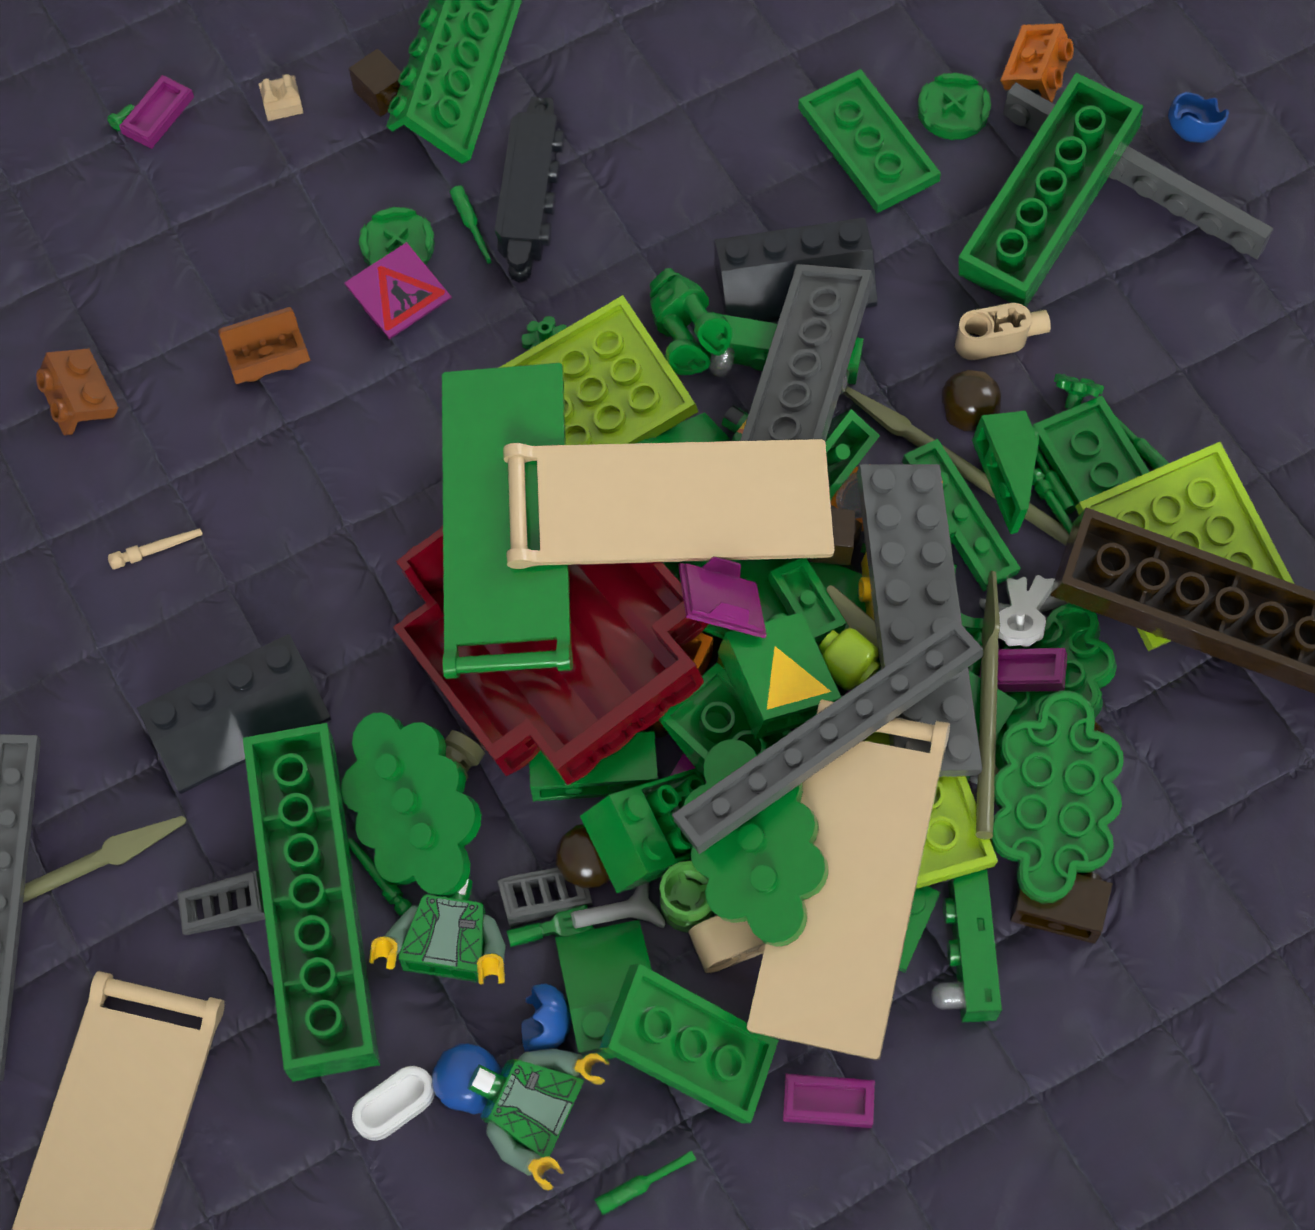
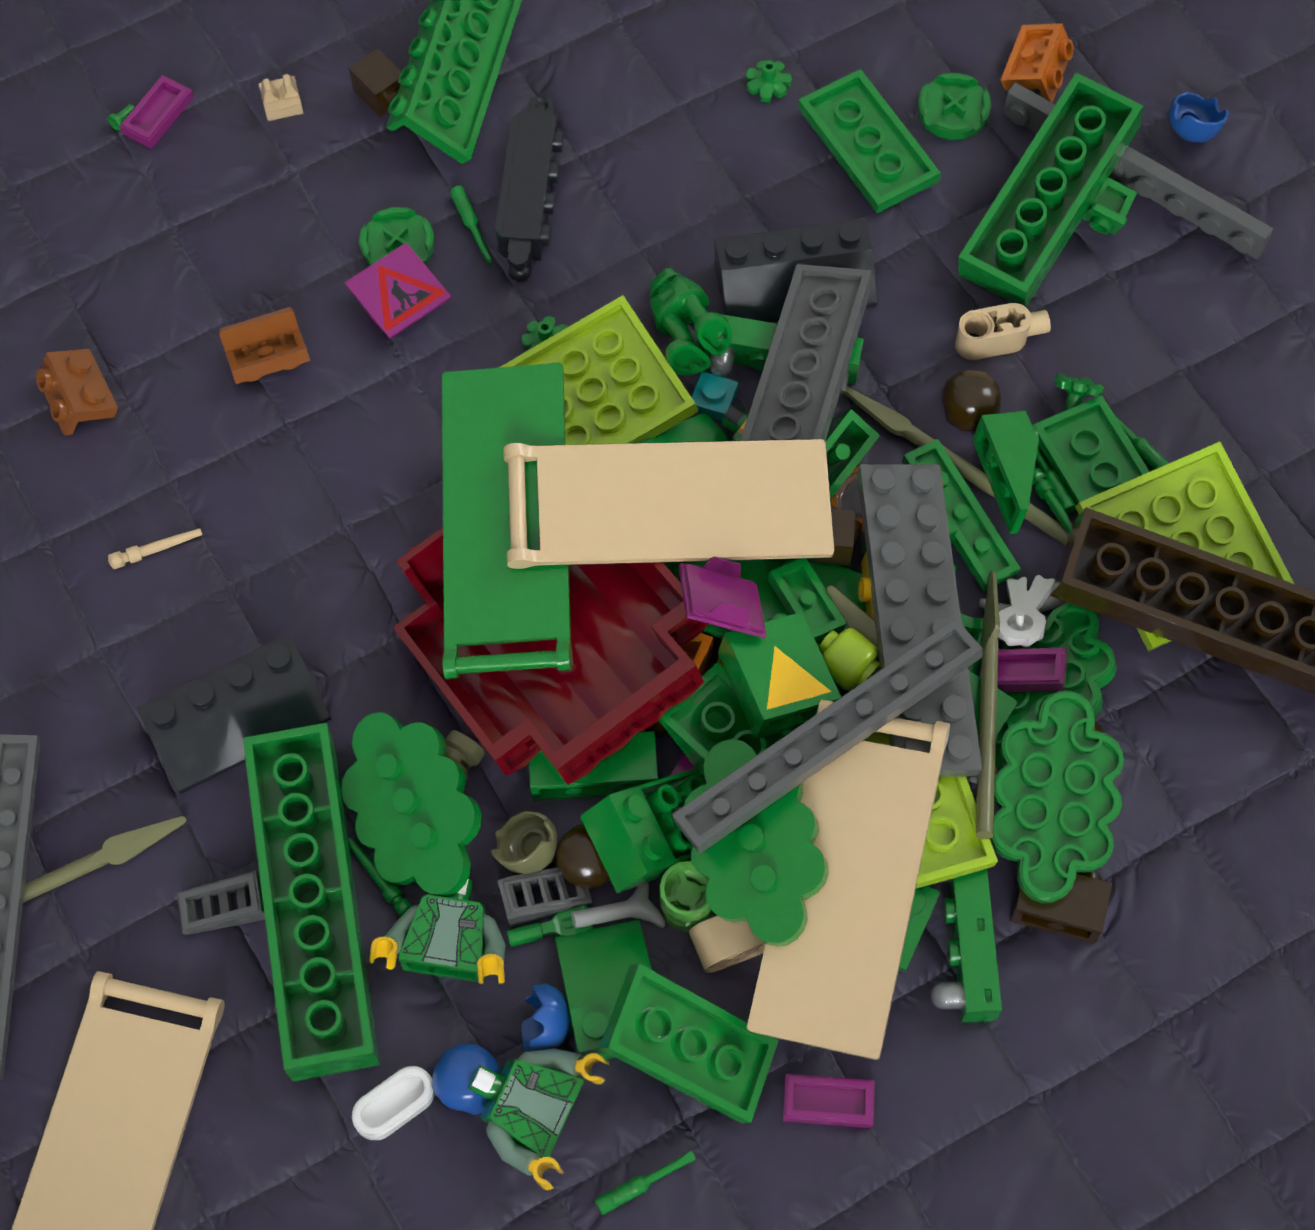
none -> olive hair [491,811,558,874]
none -> teal plate [692,372,739,421]
none -> green plant [746,60,792,103]
none -> green bracket [1082,177,1137,235]

